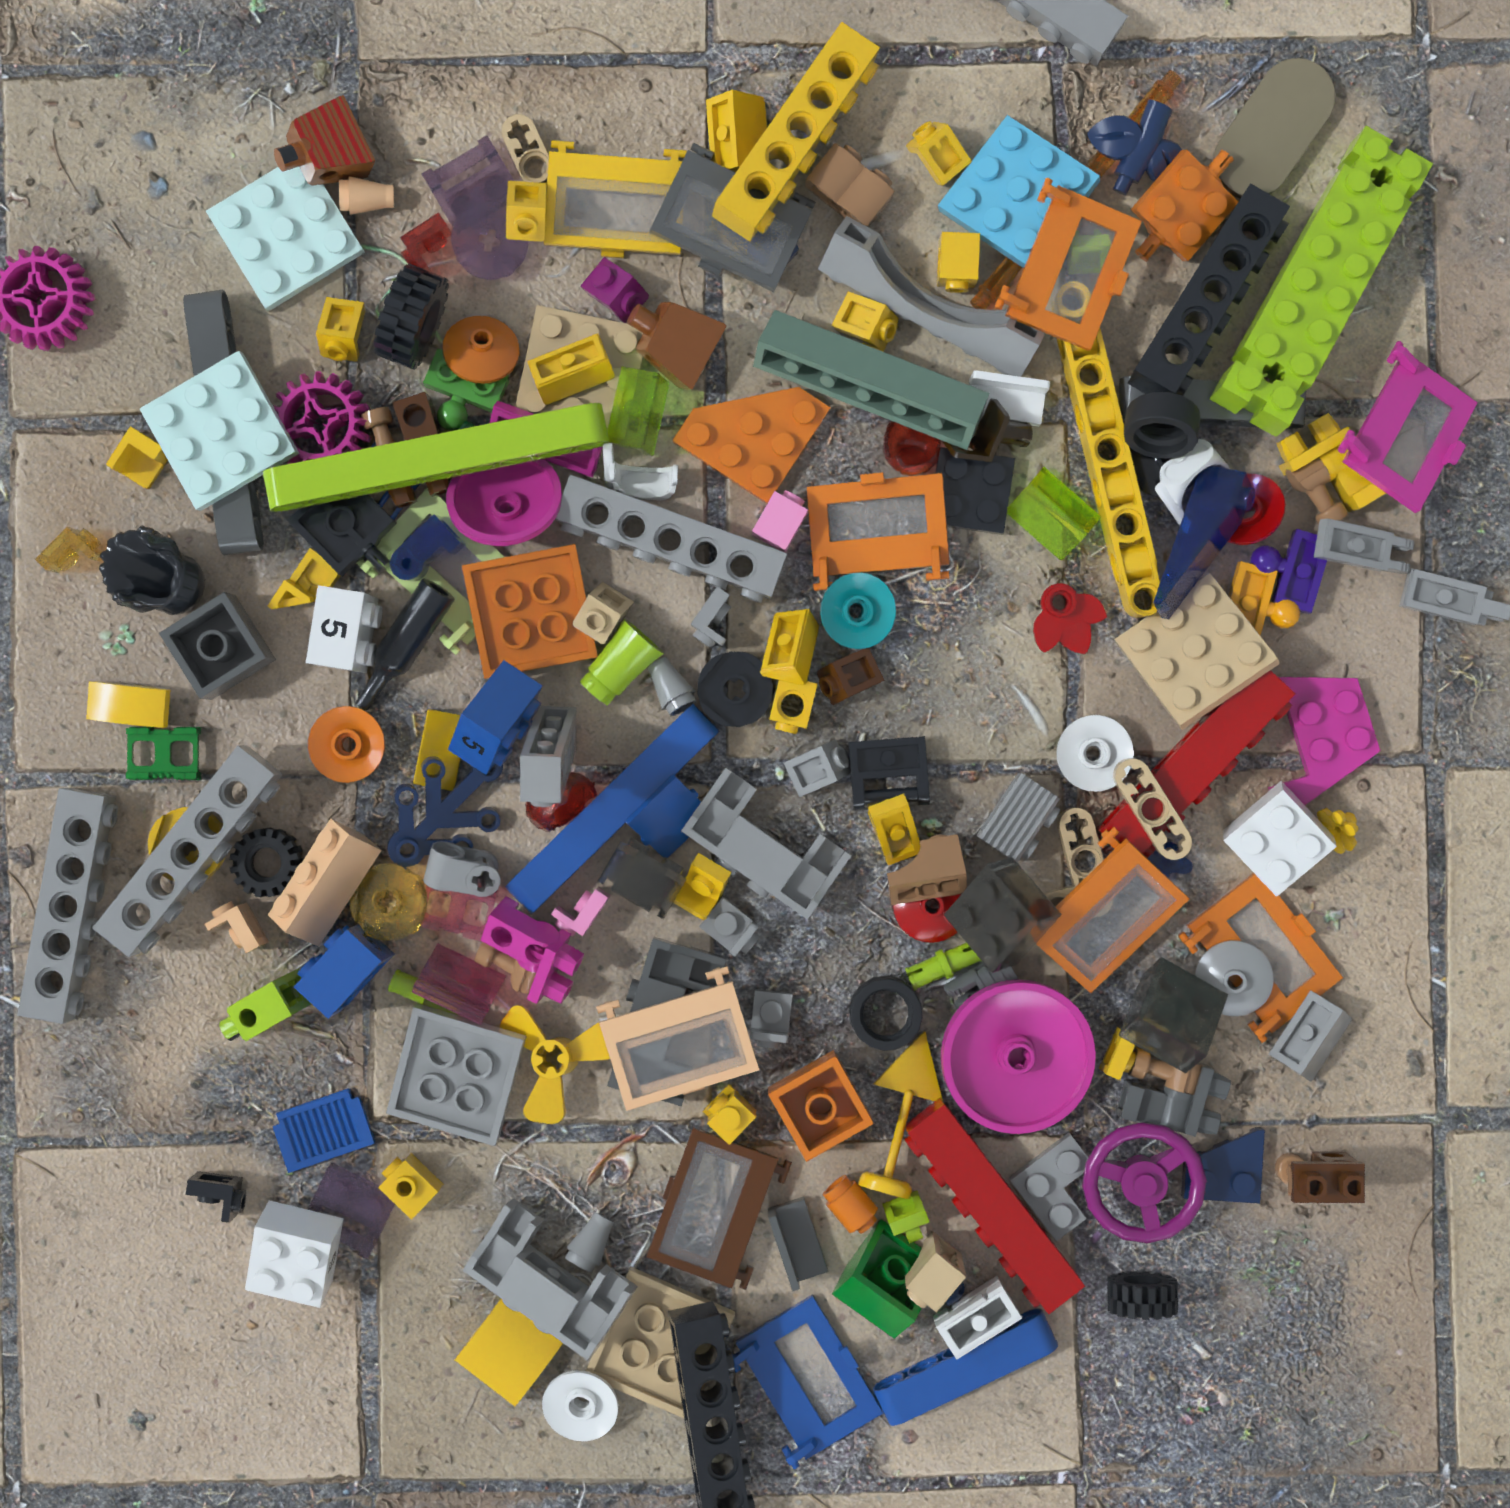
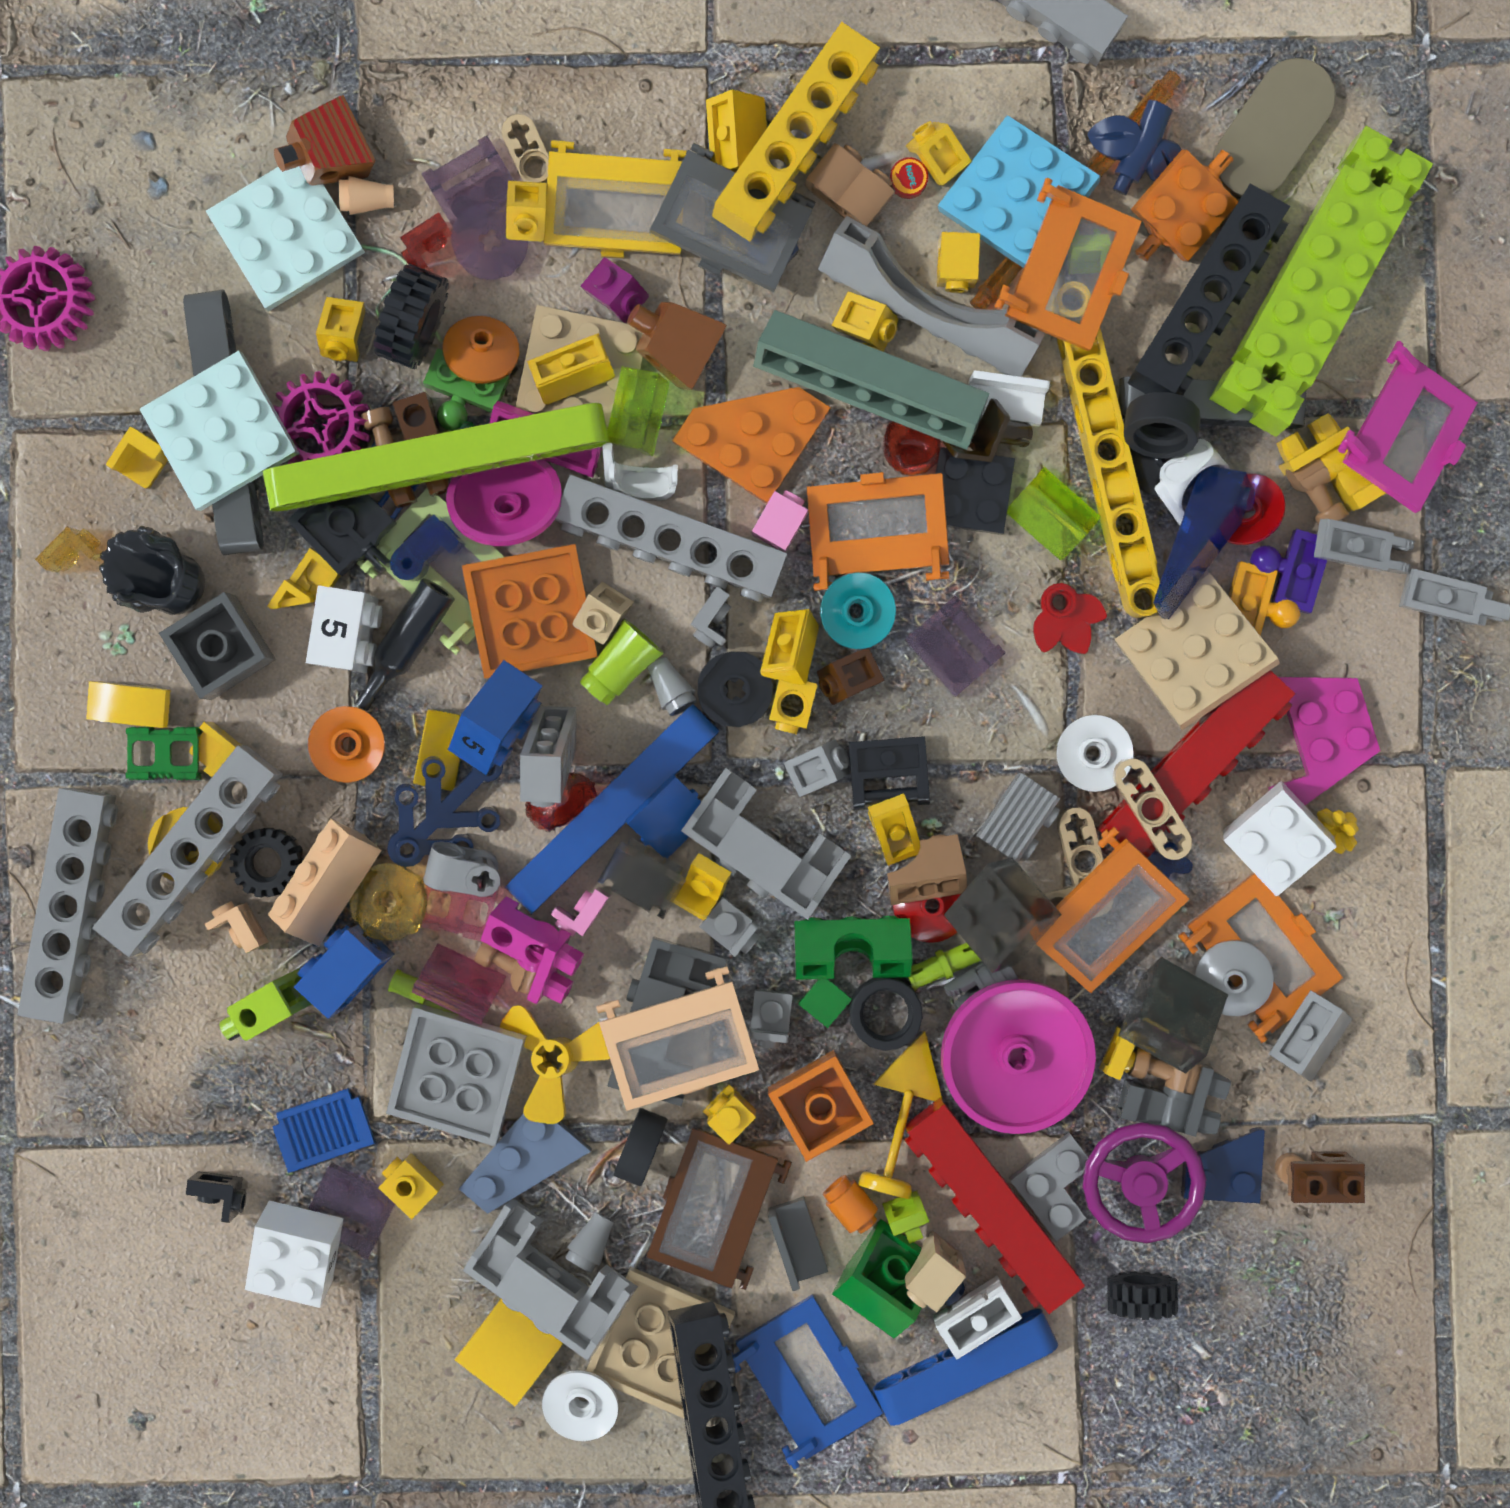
none -> yellow panel [189,721,241,777]
none -> sand blue wing [459,1113,592,1214]
none -> black tyre [613,1108,668,1186]
none -> green arch [794,916,913,980]
none -> green tile [798,979,852,1029]
none -> red tile [890,157,928,199]
none -> clear purple plate [904,595,1006,697]

